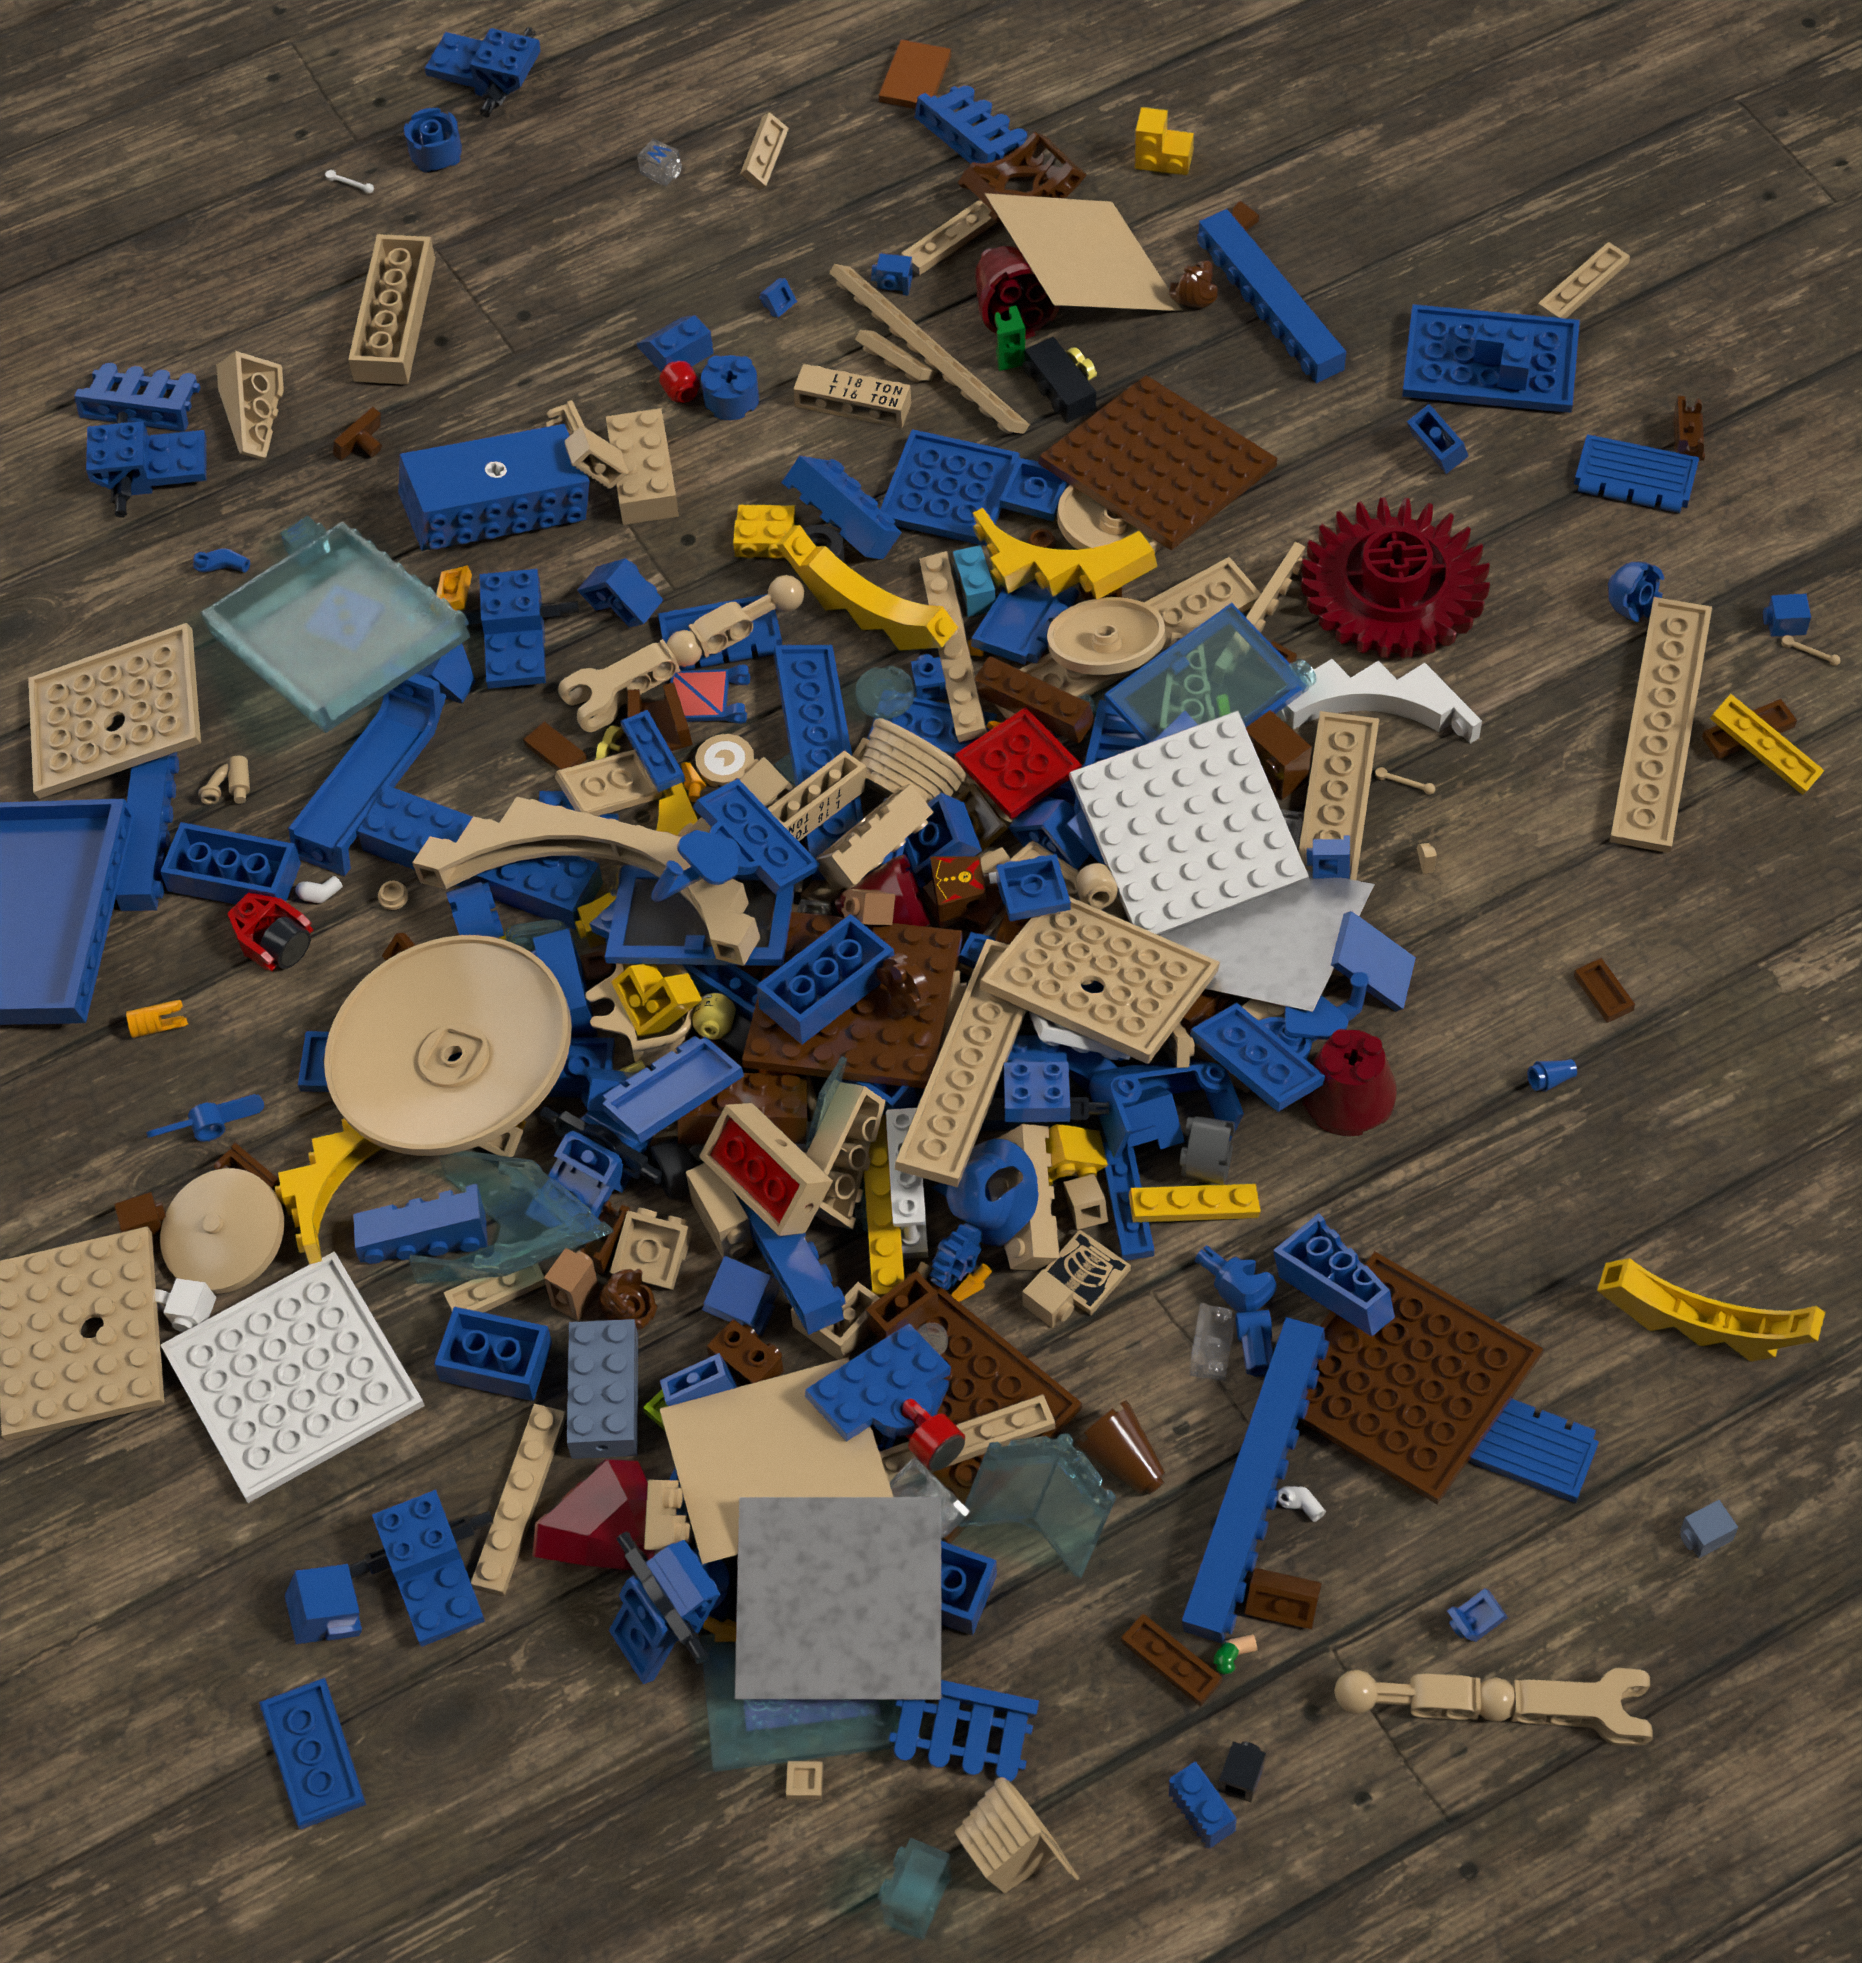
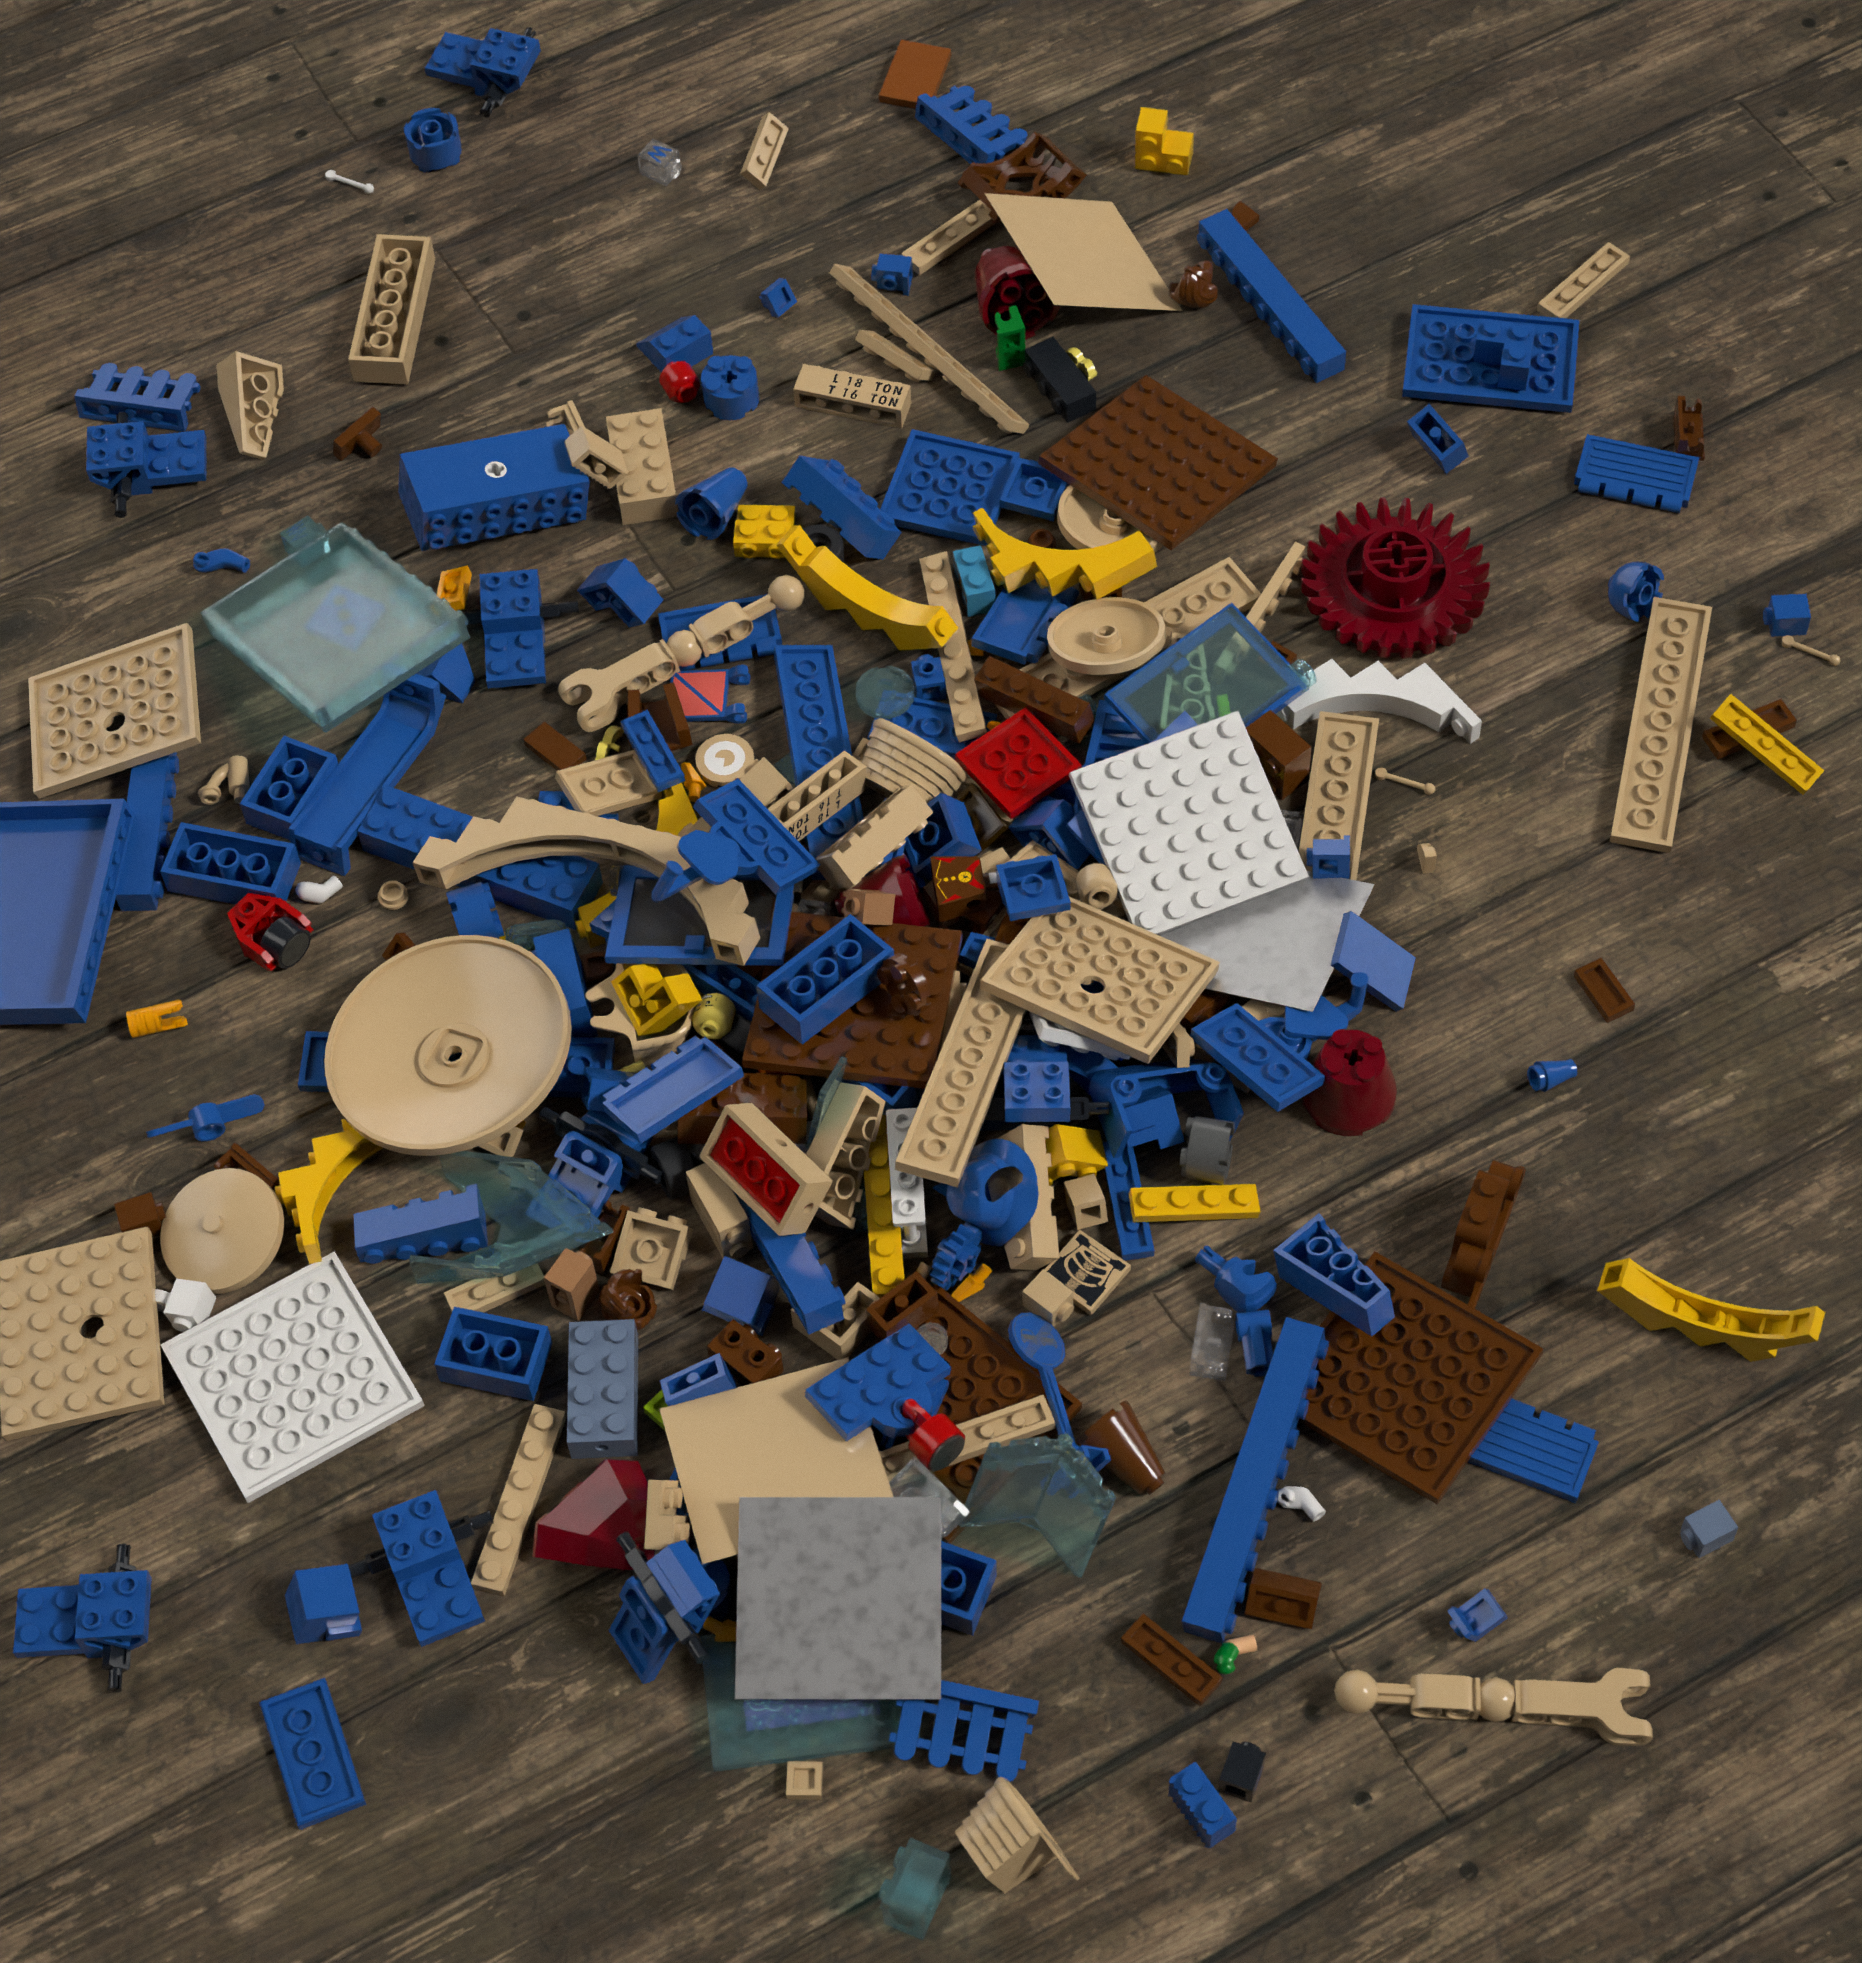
none -> blue piece [13,1543,152,1693]
none -> blue brick [240,736,338,840]
none -> blue cone [675,467,748,540]
none -> blue piece [1008,1313,1111,1495]
none -> reddish brown brick [1441,1160,1526,1309]

